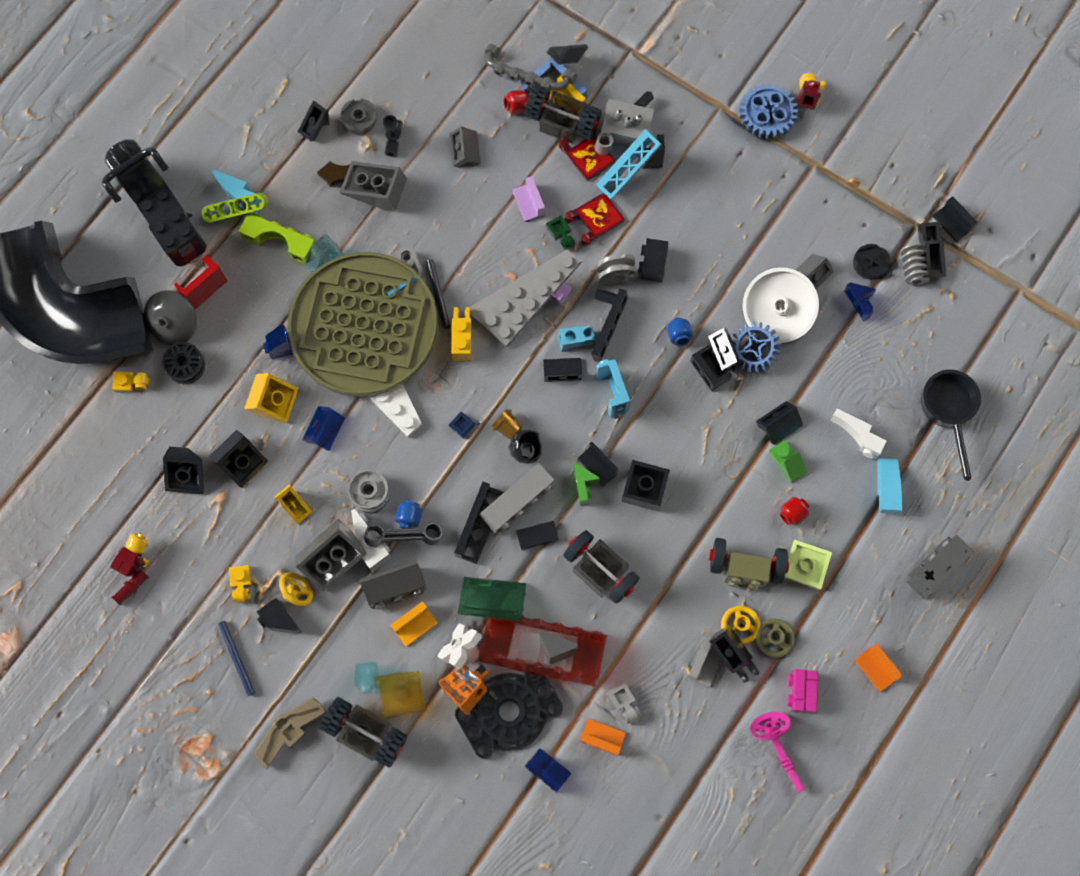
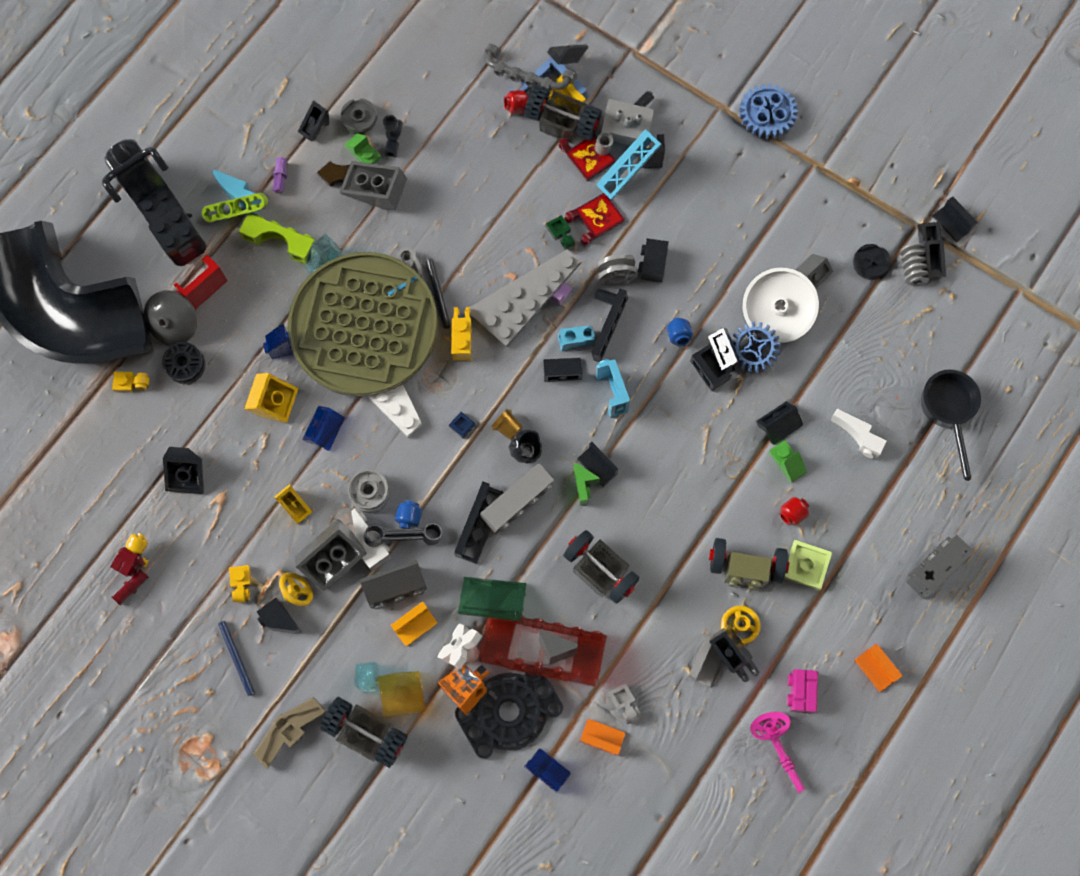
black slope [209,430,268,488] -> none
dark grey panel [449,126,481,167] -> none
lavender panel [513,176,545,222] -> none
black tile [516,521,559,550] -> none
black brick [621,460,670,512] -> none
olive piece [755,618,795,658] -> none
dark red piece [797,73,826,110] -> none
clear blue slope [844,282,876,321] -> none
medium azure slope [877,458,902,514] -> none
none -> medium lavender axle [273,157,288,194]
none -> bright green slope [344,133,381,164]

